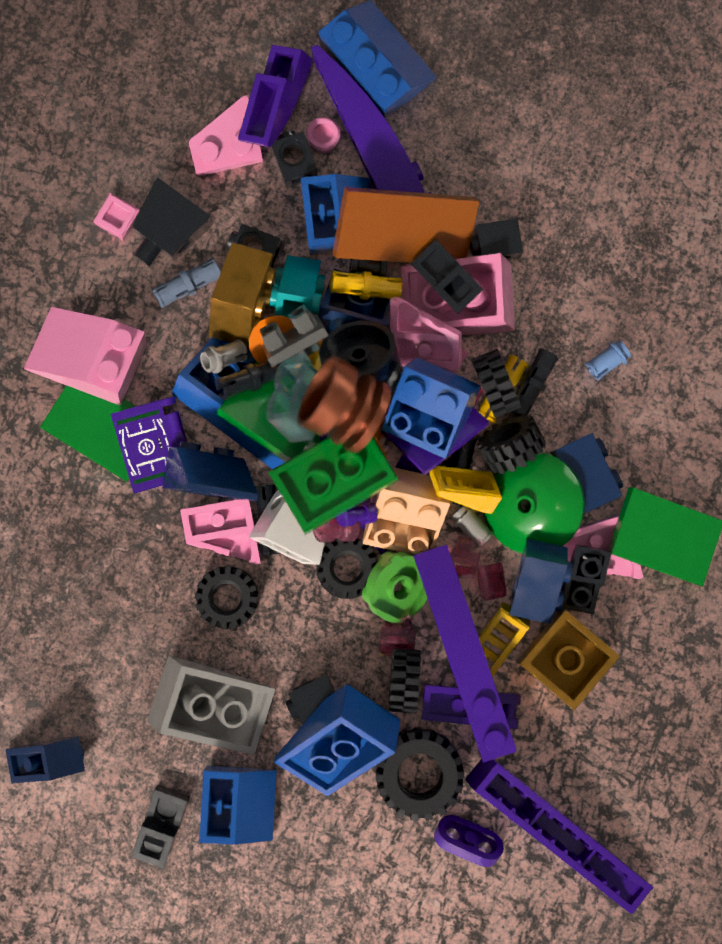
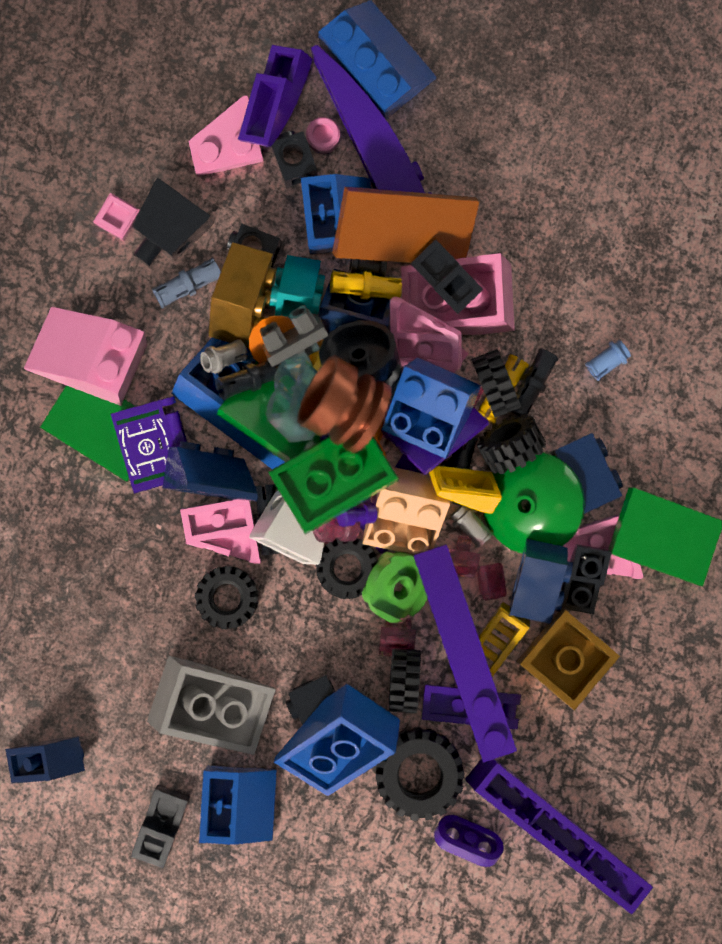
black brick [470,218,523,260] -> none

